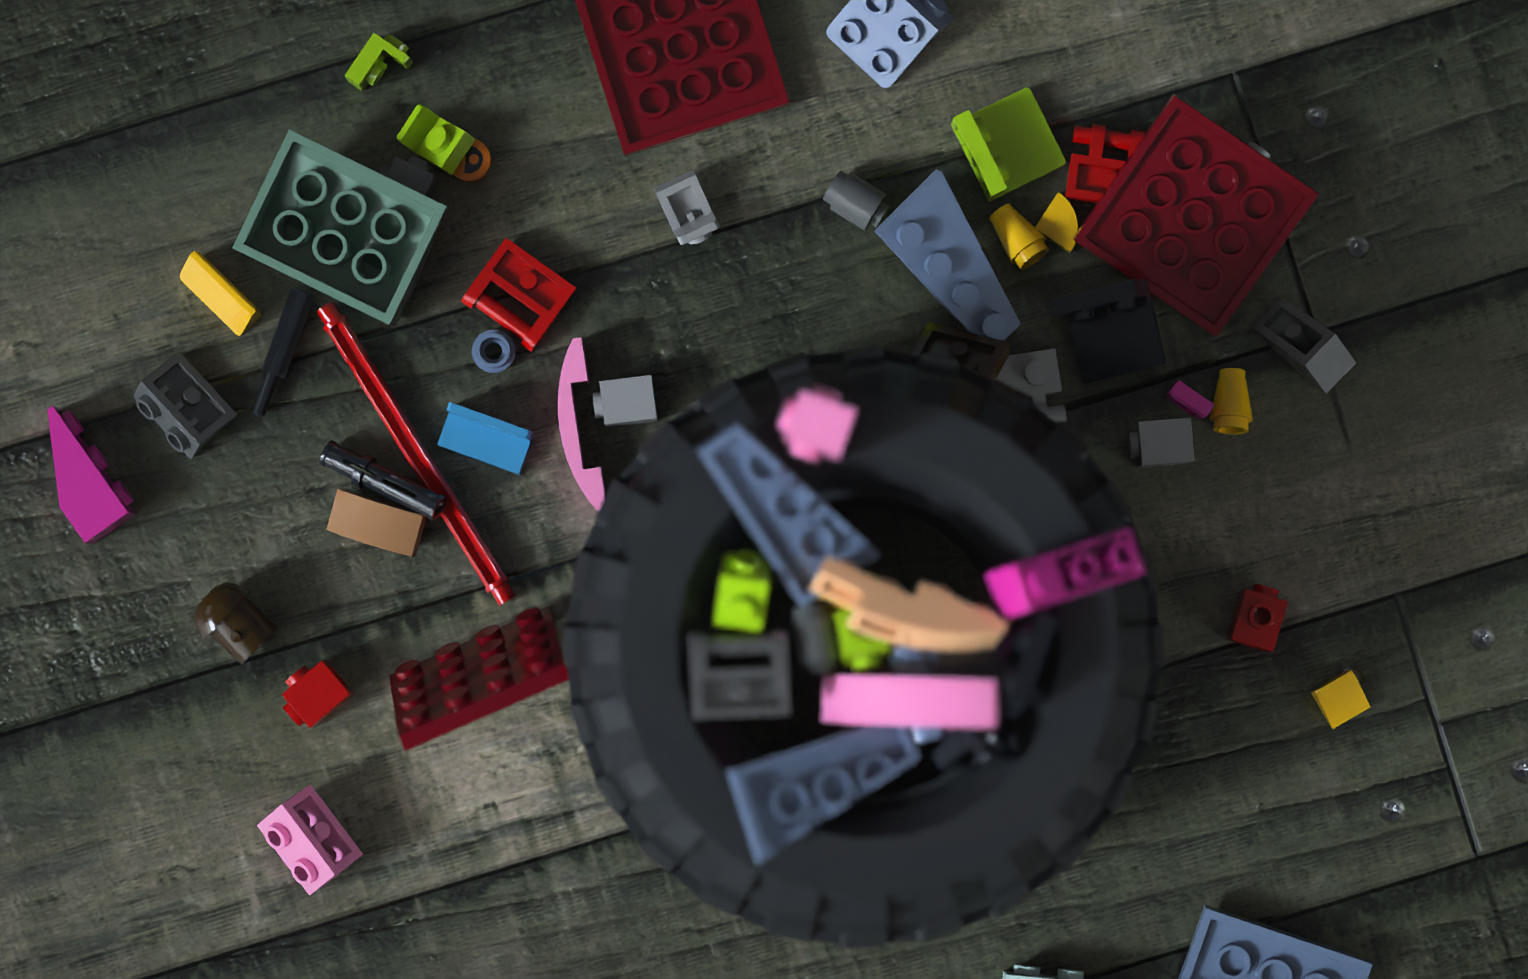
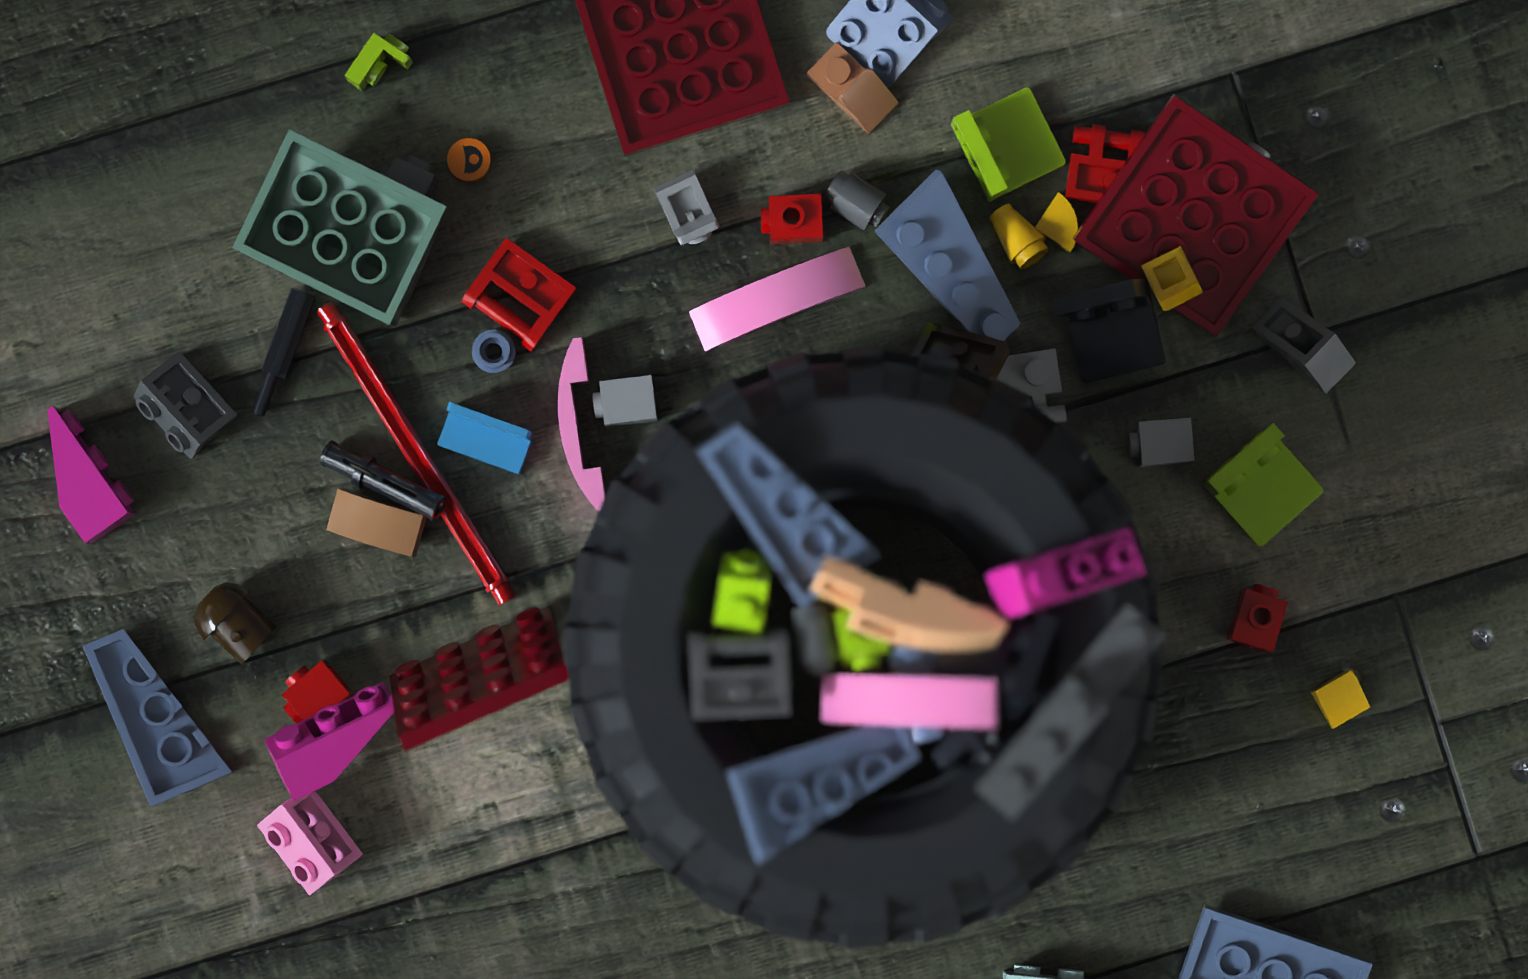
yellow slope [180,251,262,336] -> none
lime bracket [396,104,476,175] -> none
bright pink brick [779,386,856,463] -> none
dark pink tile [1165,380,1215,420] -> none
yellow cone [1209,368,1253,434] -> none
none -> sand blue wing [83,629,232,807]
none -> dark pink slope [264,682,394,801]
none -> bright pink slope [689,247,866,352]
none -> red brick [760,194,823,245]
none -> nougat slope [807,42,899,134]
none -> dark grey bracket [975,605,1164,820]
none -> yellow slope [1141,246,1203,311]
none -> lime bracket [1201,423,1324,547]

